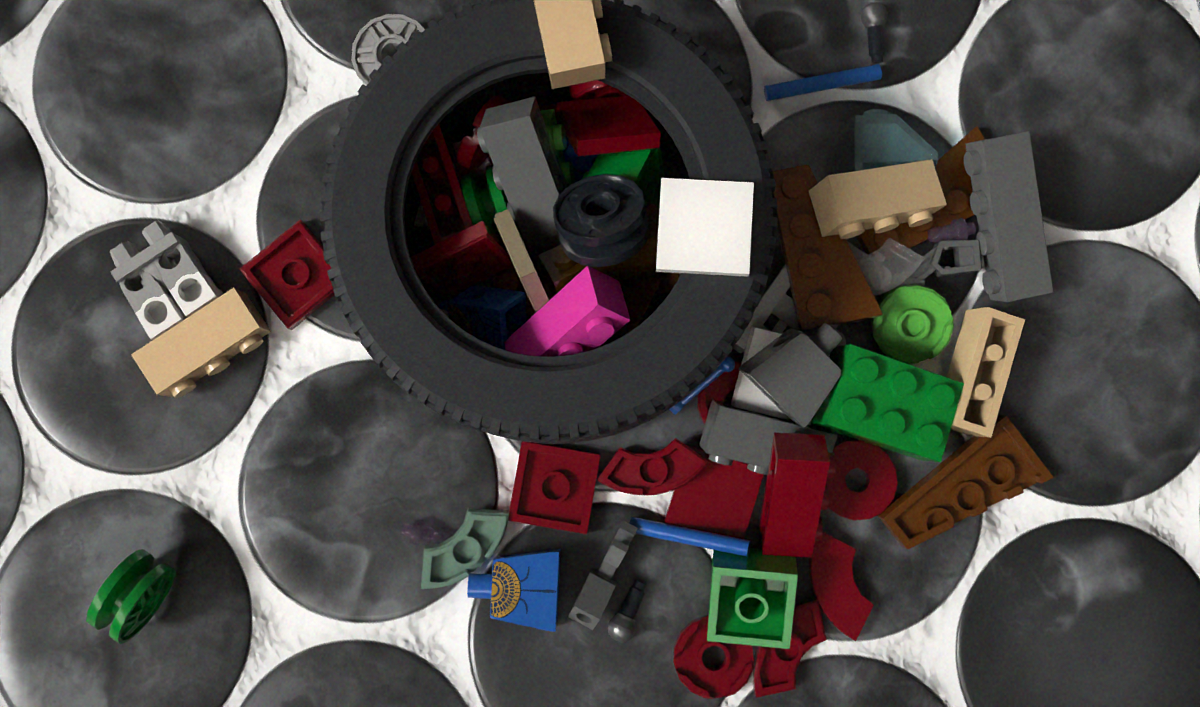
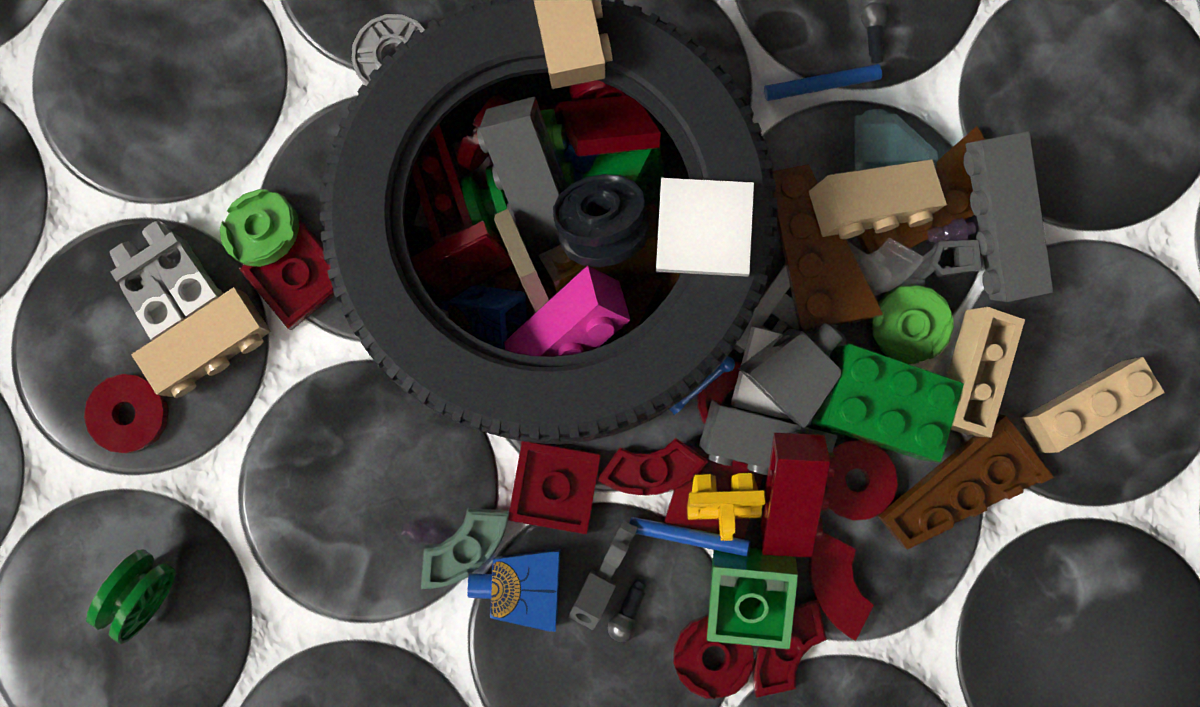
none -> dark red tile [84,374,169,453]
none -> bright green tile [220,189,299,267]
none -> yellow hips [687,473,765,541]
none -> tan brick [1020,357,1165,453]

